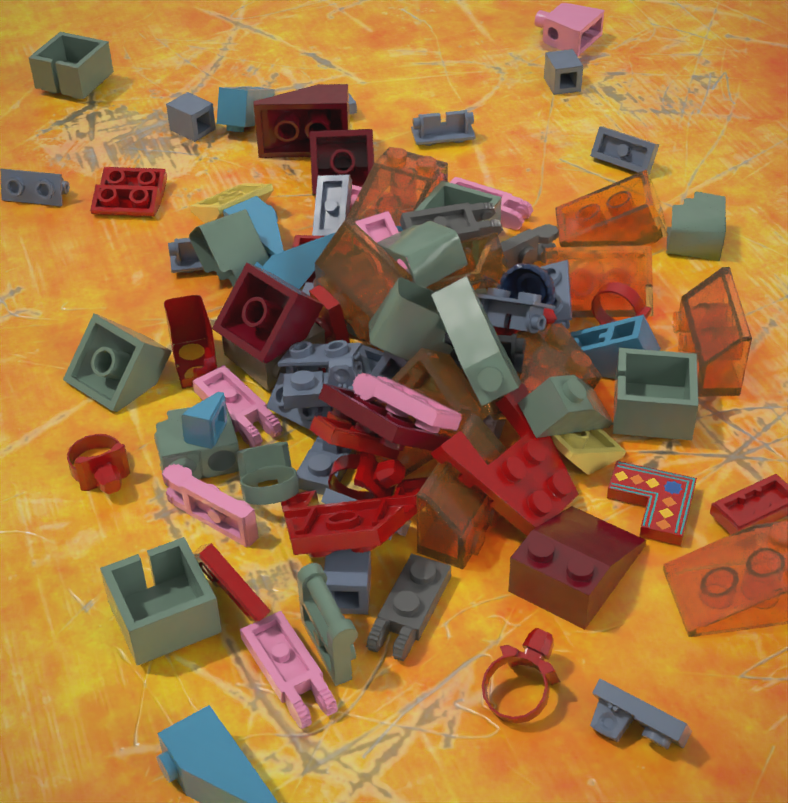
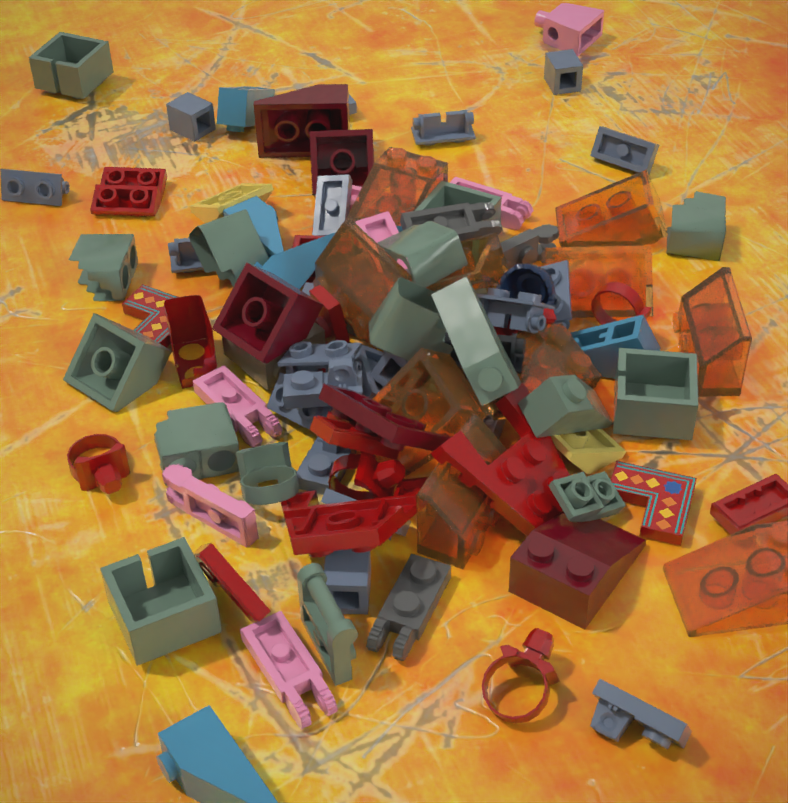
dark azure slope [181,392,227,449] -> none
bright pink hinge [352,373,462,433] -> none
none -> sand green piece [69,234,138,301]
none -> red tile [122,284,178,348]
none -> sand green slope [548,471,626,522]

